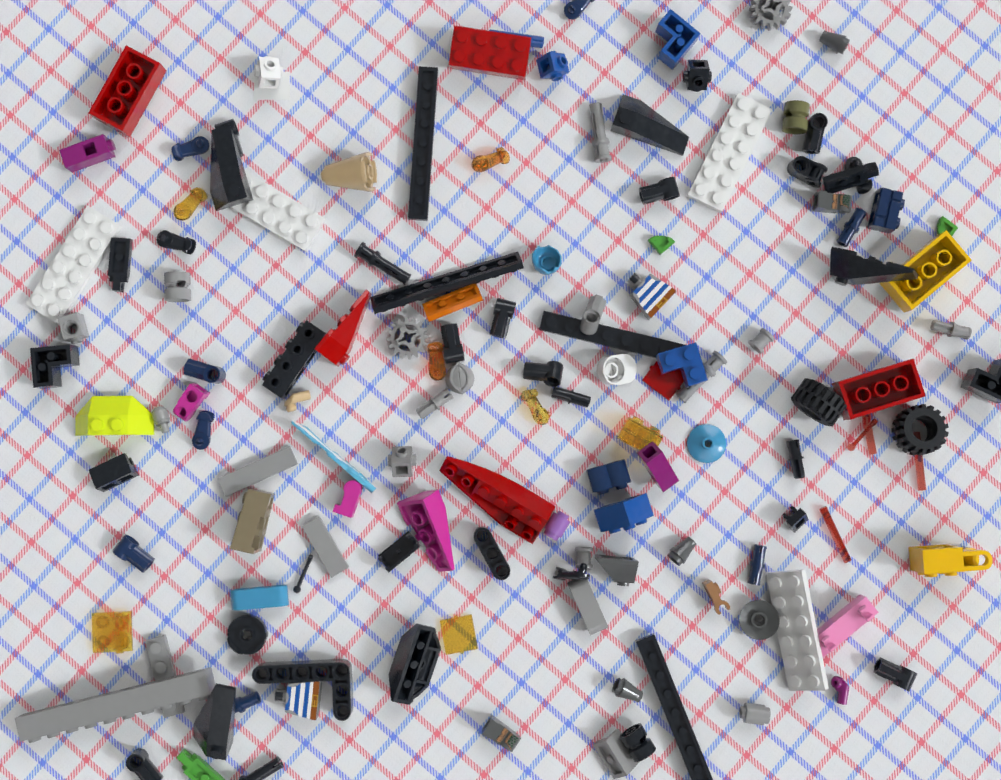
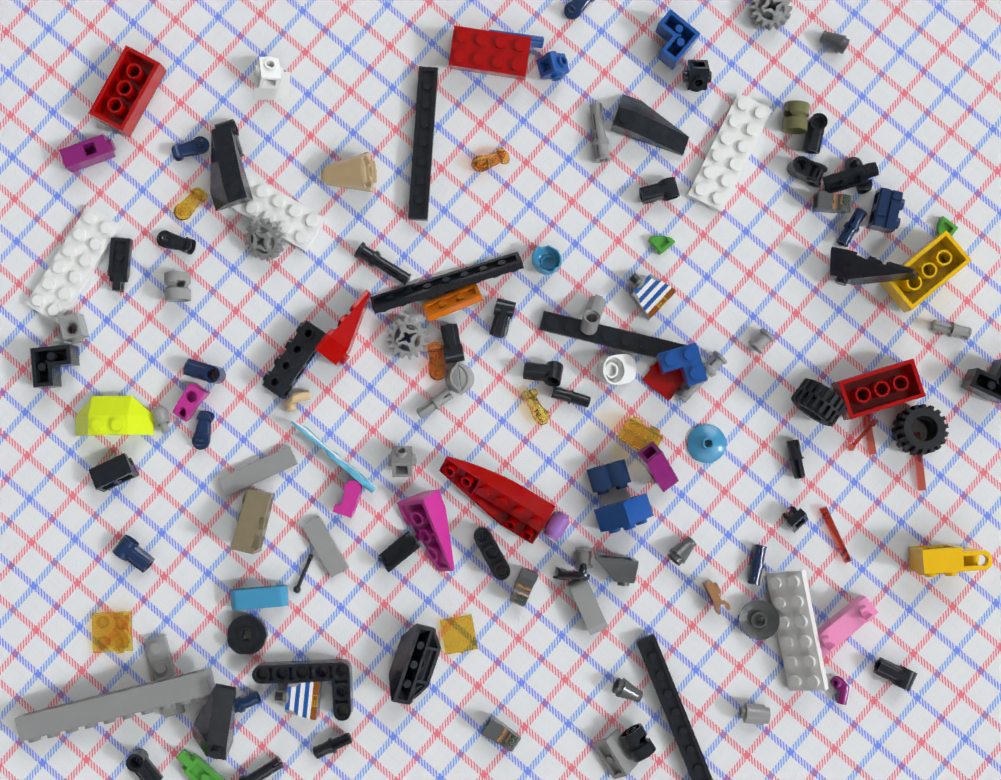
none -> light grey gear [244,218,286,261]
none -> black axle [313,733,352,759]
none -> dark grey leg [509,566,539,607]

